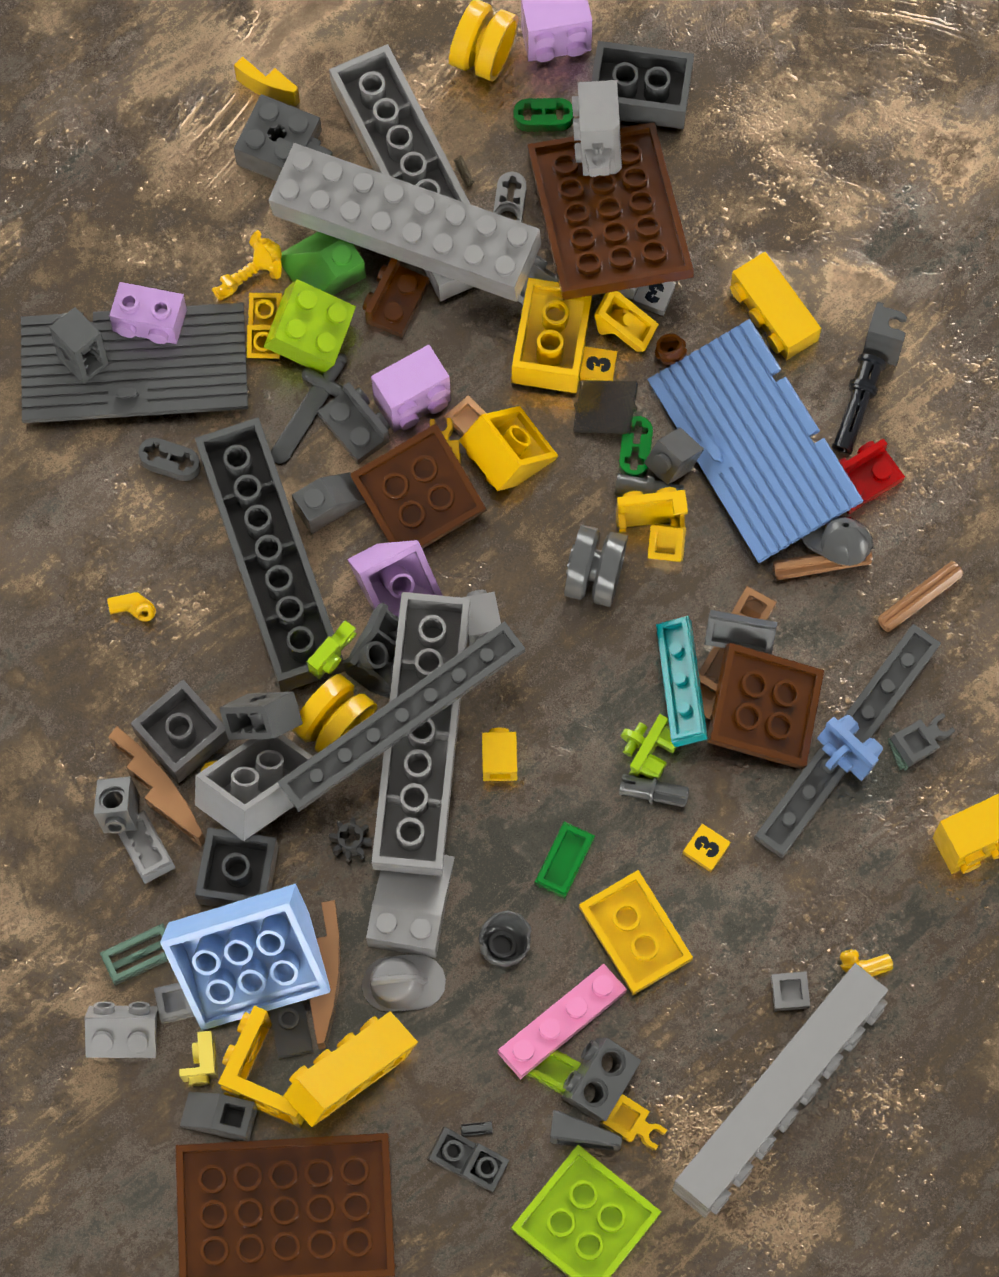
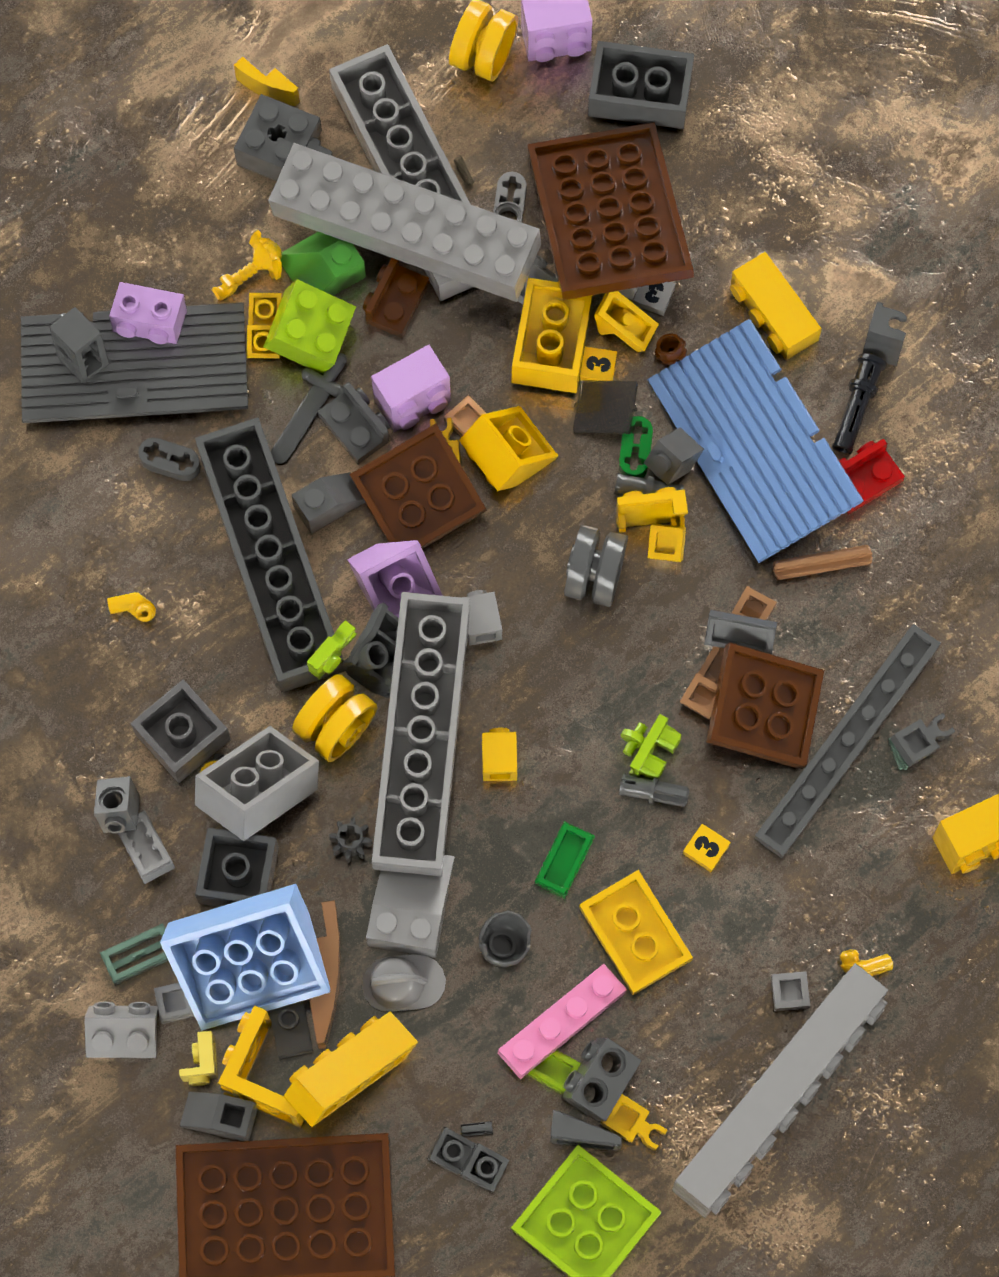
medium nougat slope [108,726,205,847] -> none
dark grey brick [219,691,303,740] -> none
dark grey plate [278,621,525,812] -> none
green beam [513,98,574,132] -> none
light grey hinge [572,80,622,177] -> none
teal tile [656,616,708,747] -> none
dark grey cap [803,516,874,566] -> none
medium blue hips [817,715,883,781] -> none
medium nougat axle [877,561,963,632] -> none

